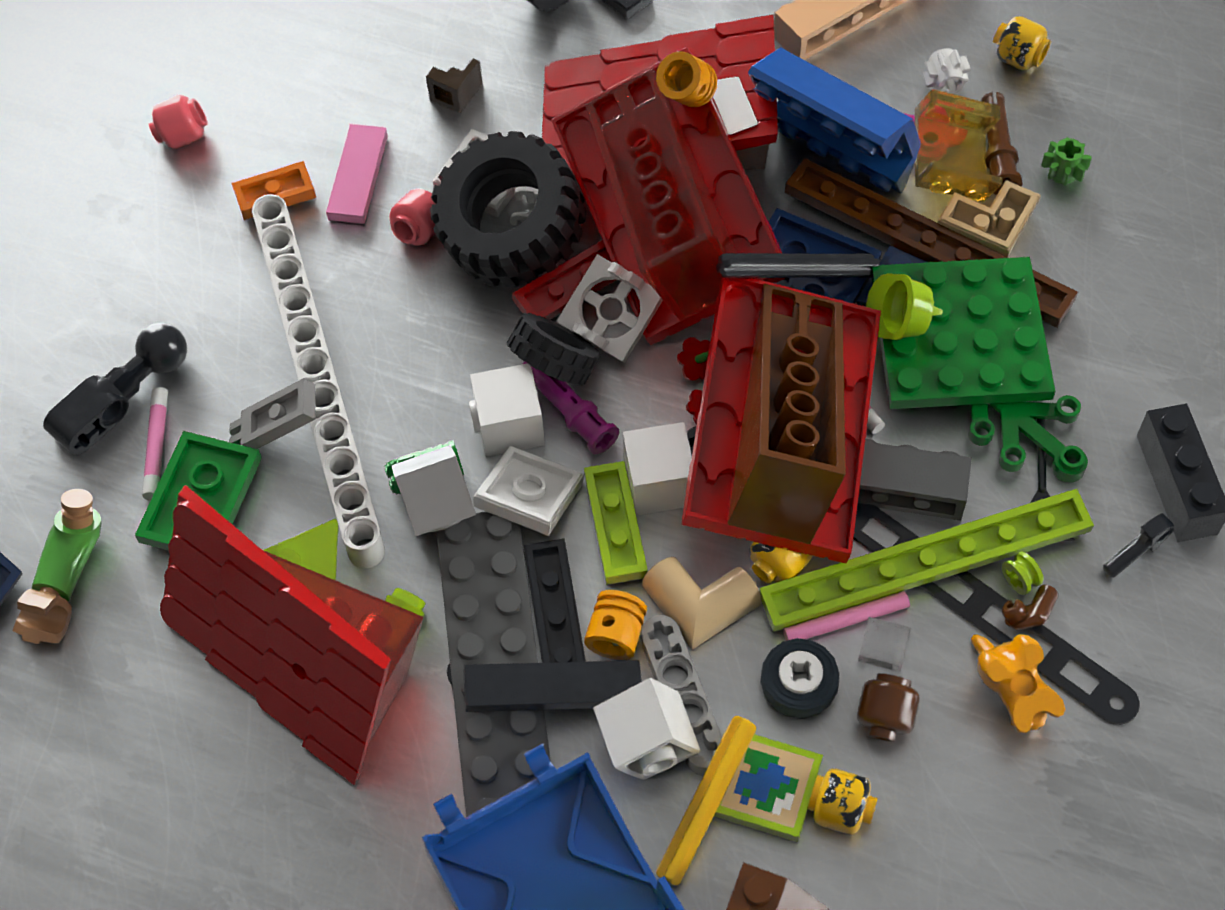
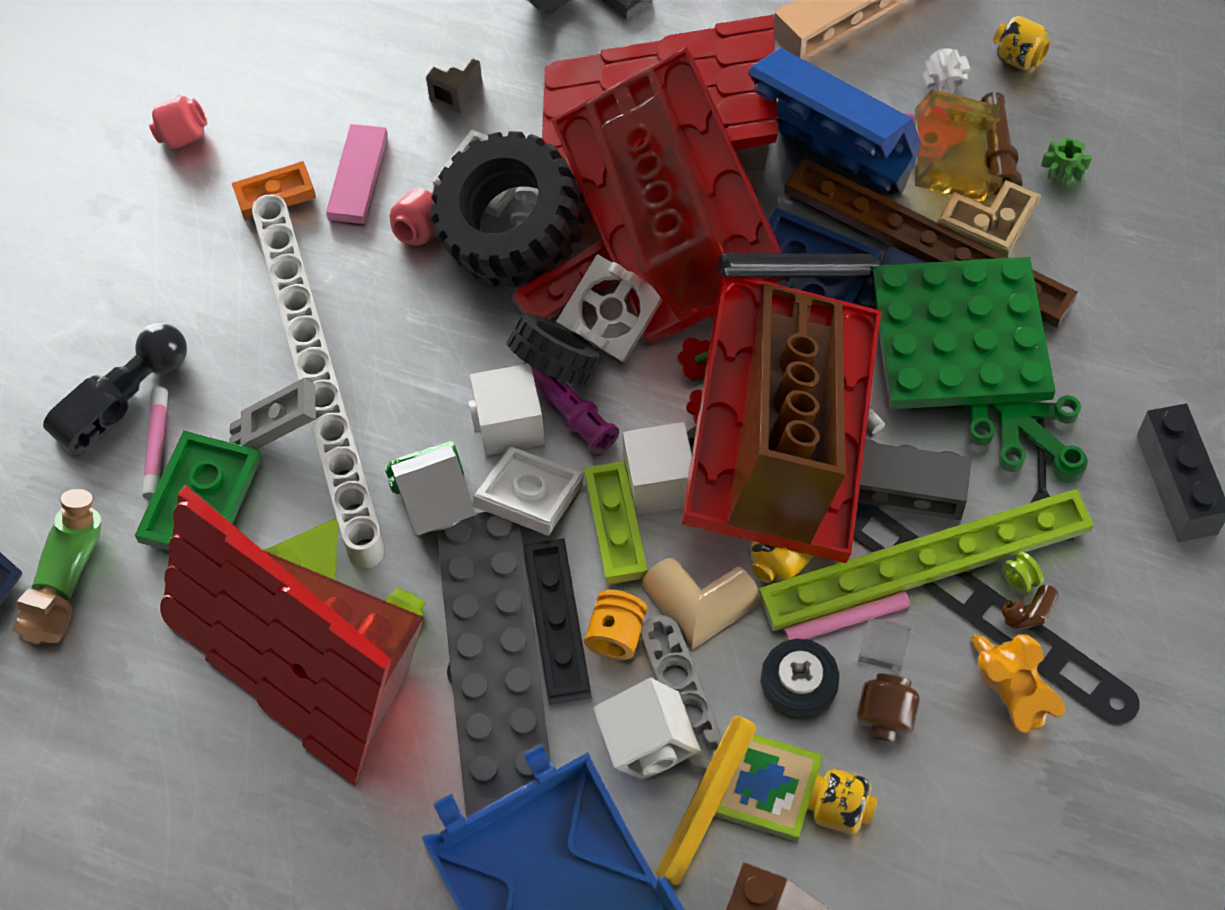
black tile [463,660,642,712] -> none
light orange piece [656,51,717,107] -> none
white sticker [713,77,758,135] -> none
lime piece [866,273,943,340] -> none
black bar [1103,513,1175,578] -> none

